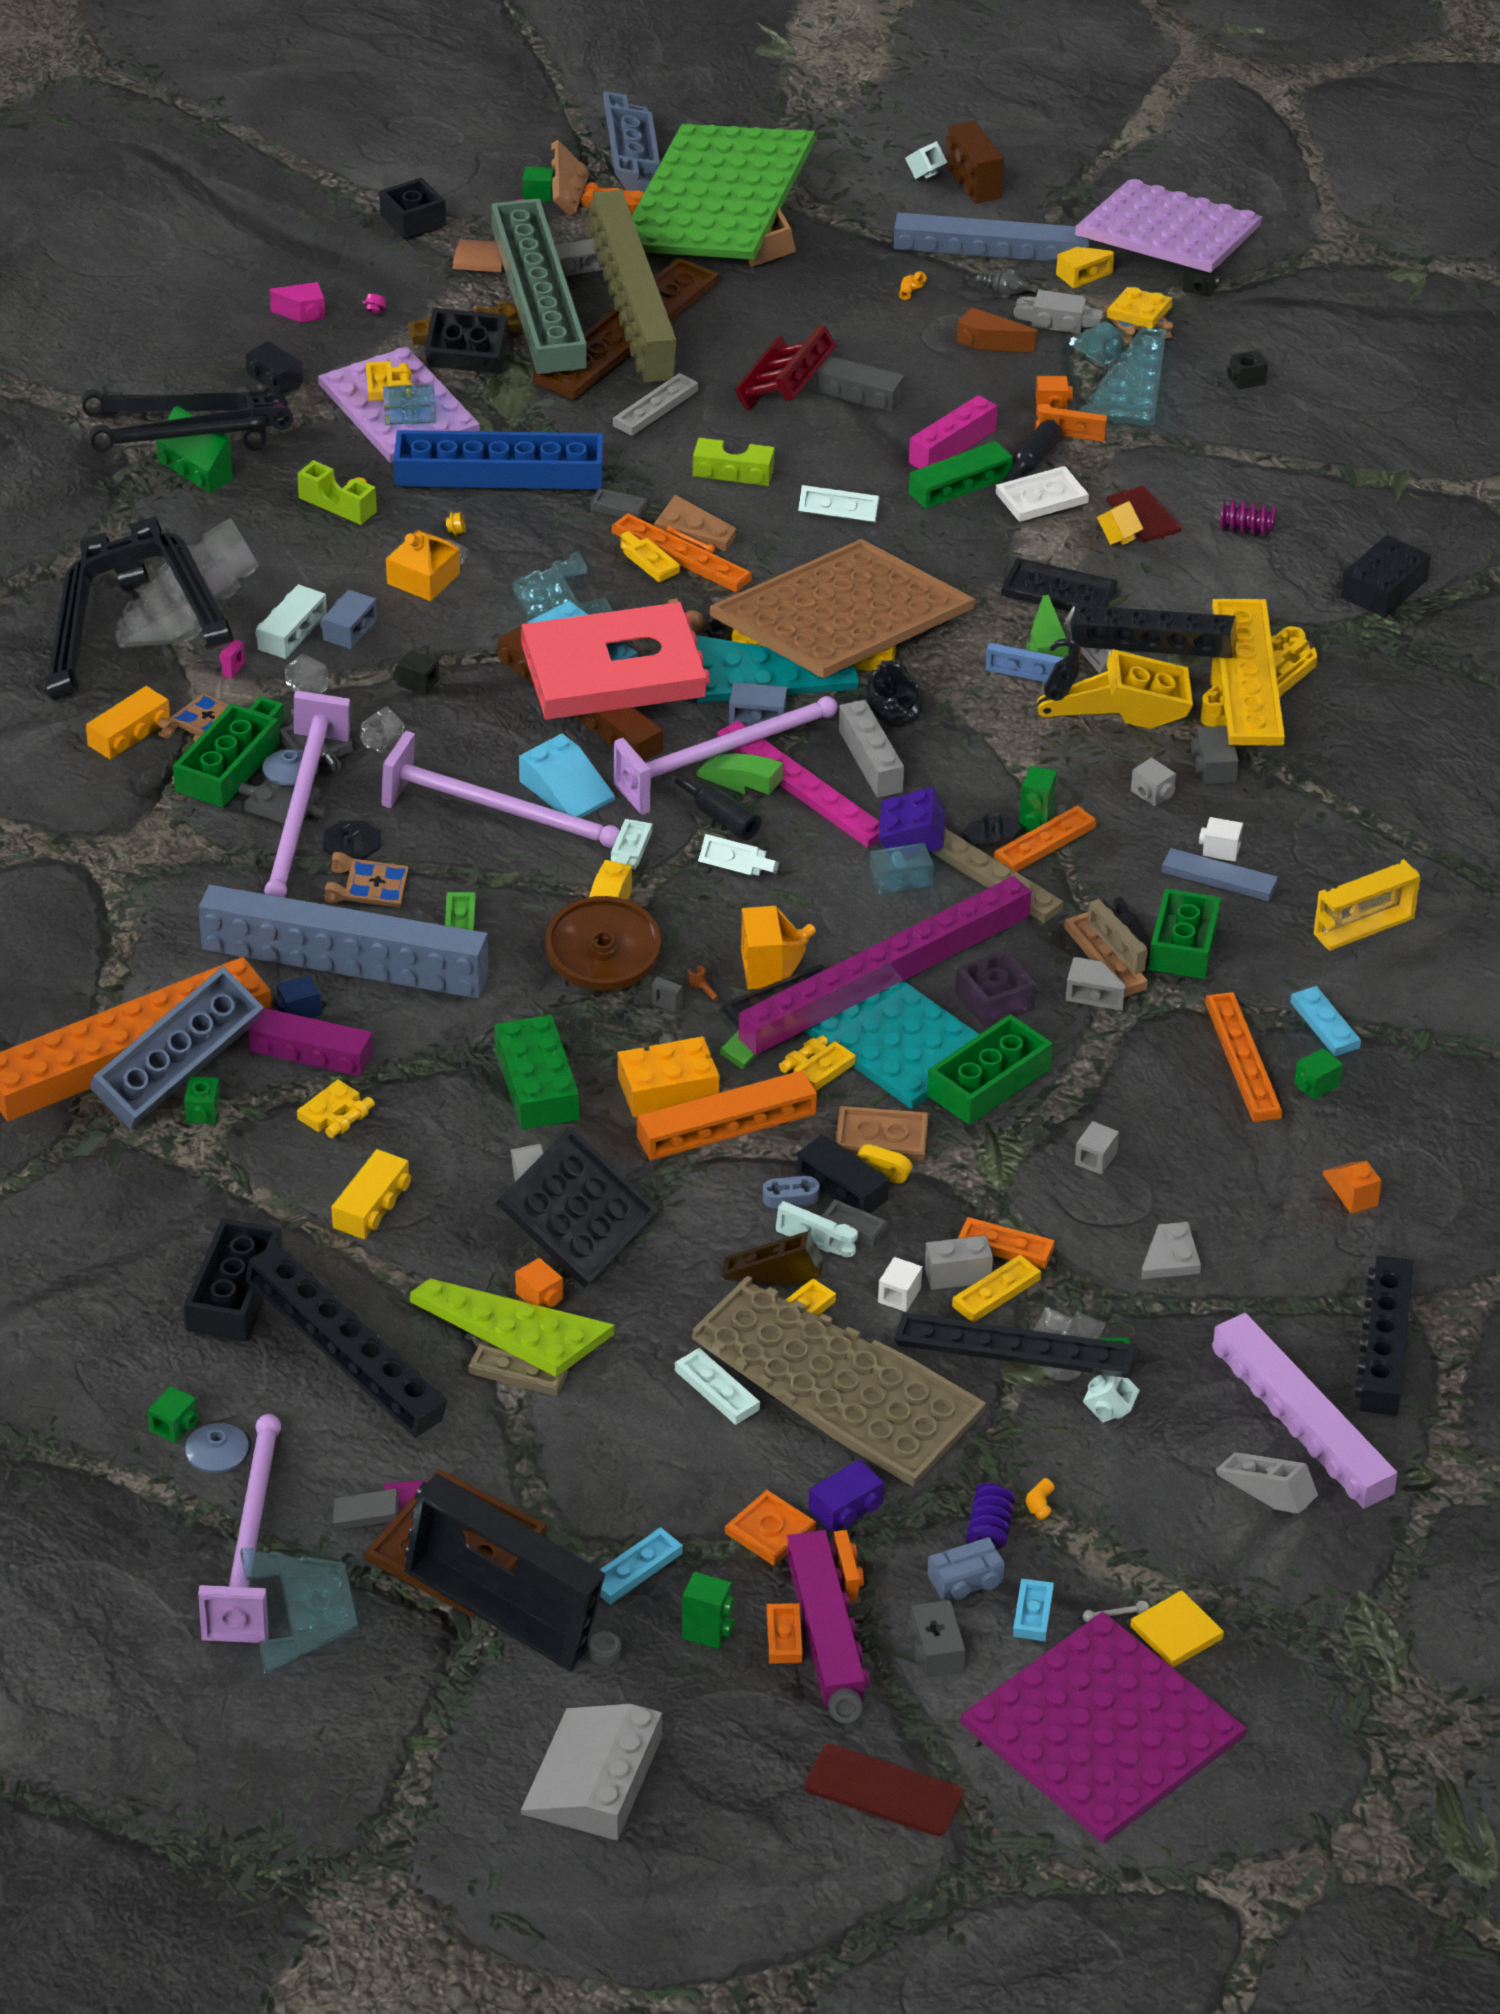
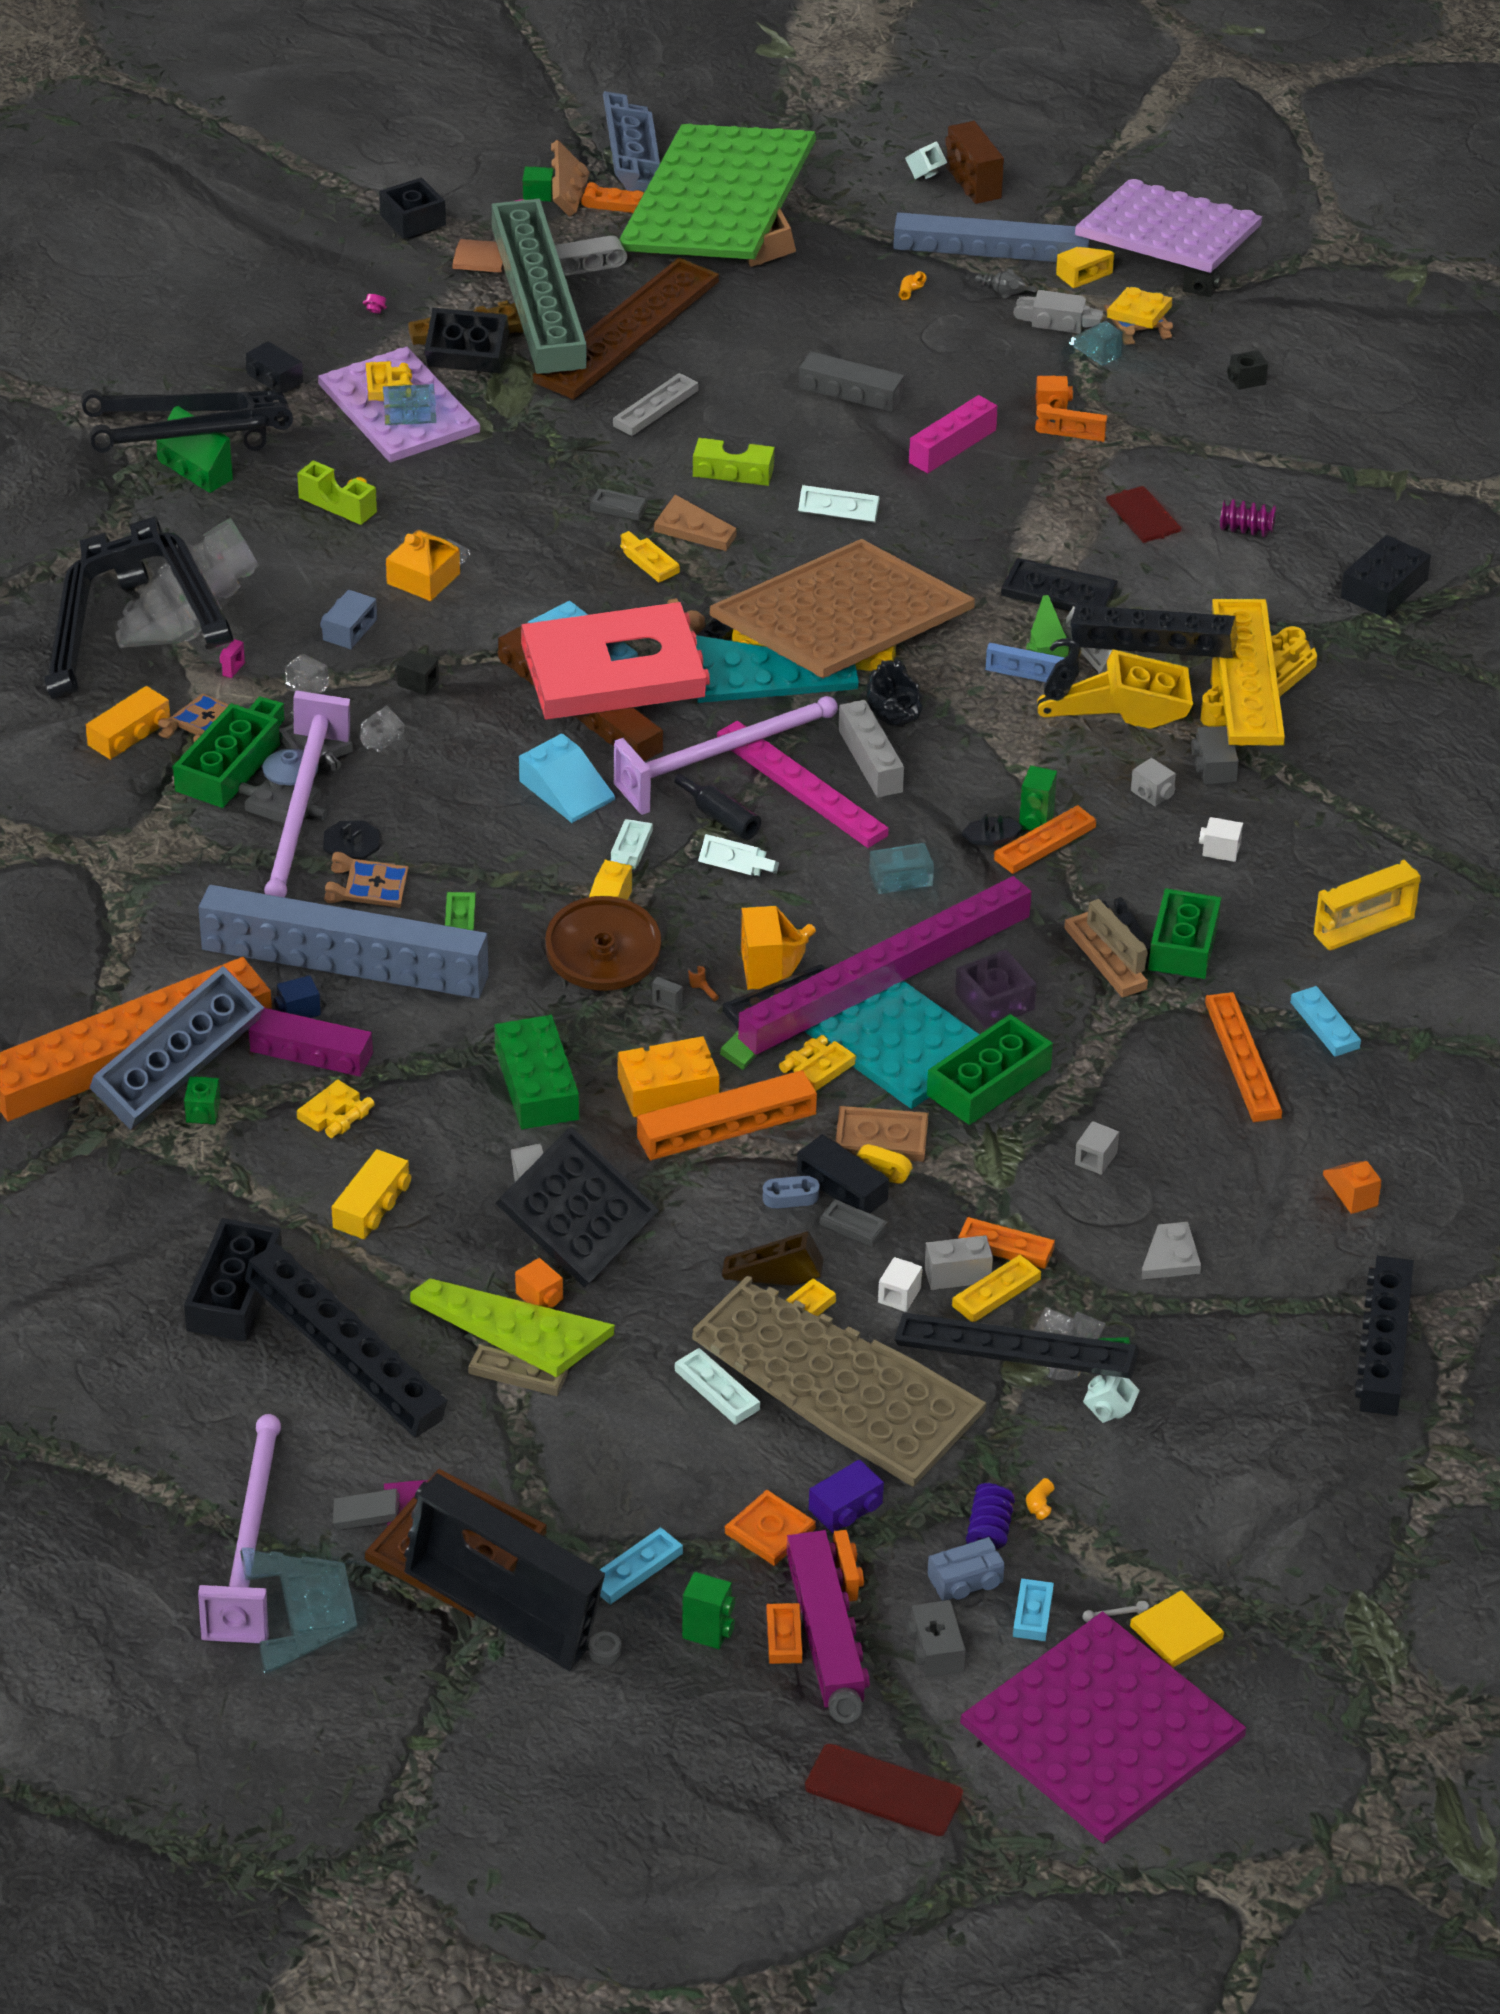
green brick [147,1386,198,1444] -> none
sand blue dish [185,1423,249,1473] -> none
light aqua brick [255,584,327,659] -> none
dark pink slope [269,282,325,322] -> none
lavender piece [381,731,620,848] -> none
blue brick [394,430,603,490] -> none
yellow plate [446,511,466,537] -> none
clear light blue wing [512,551,613,621] -> none
light grey slope [521,1704,662,1841] -> none
olive brick [587,190,677,382] -> none
orange tile [612,513,752,593] -> none
orange hinge [666,526,715,553] -> none
bright green slope [697,753,783,795] -> none
sand blue brick [729,682,787,726] -> none
dark red fence [735,325,836,410] -> none
light aqua hinge [776,1201,858,1258] -> none
dark purple brick [879,787,946,862] -> none
green brick [909,441,1013,509] -> none
dark tan plate [930,828,1064,923] -> none
dark orange slope [957,307,1038,352] -> none
white plate [996,466,1089,522] -> none
black piece [1003,420,1062,483] -> none
light grey slope [1065,957,1125,1011] -> none
clear light blue wing [1079,328,1166,426] -> none
yellow brick [1097,501,1143,545] -> none
sand blue tile [1161,848,1278,902] -> none
lavender brick [1212,1313,1398,1509] -> none
light grey slope [1216,1452,1318,1513] -> none
green brick [1294,1048,1343,1100] -> none

